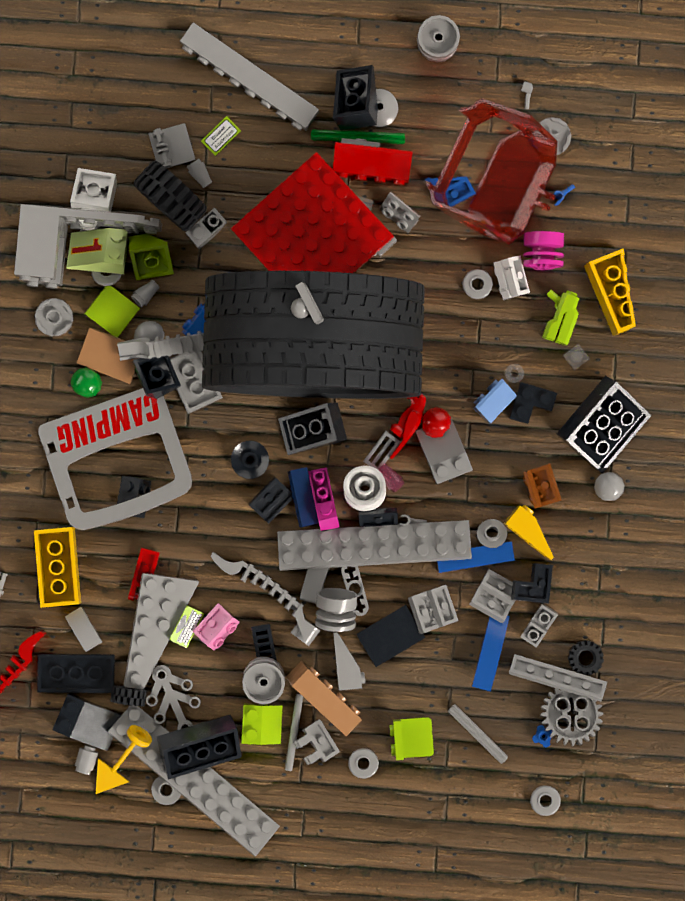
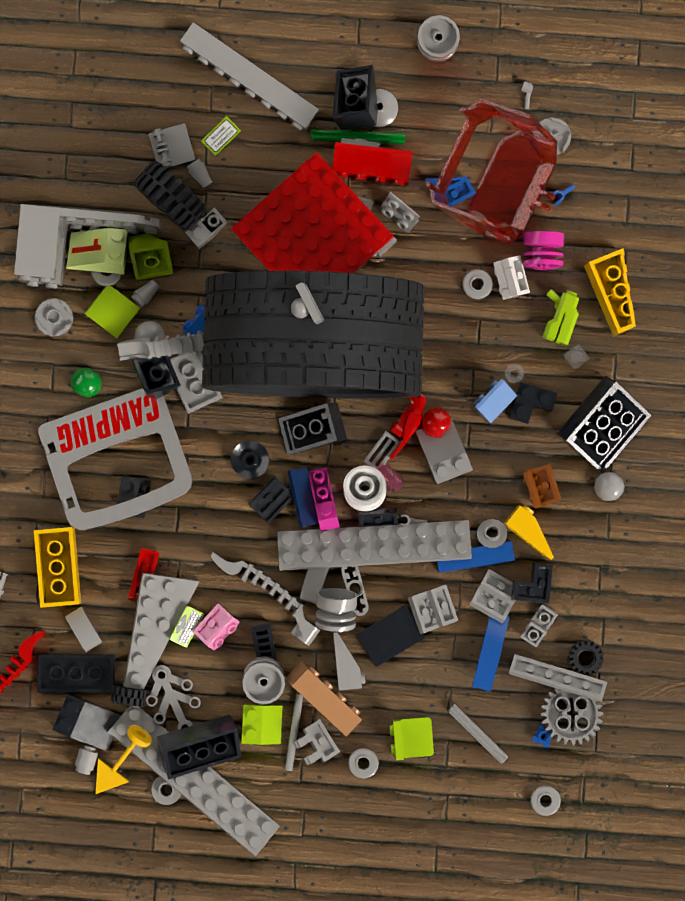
white brick [70,168,117,231] -> none
medium nougat tile [77,327,139,384] -> none

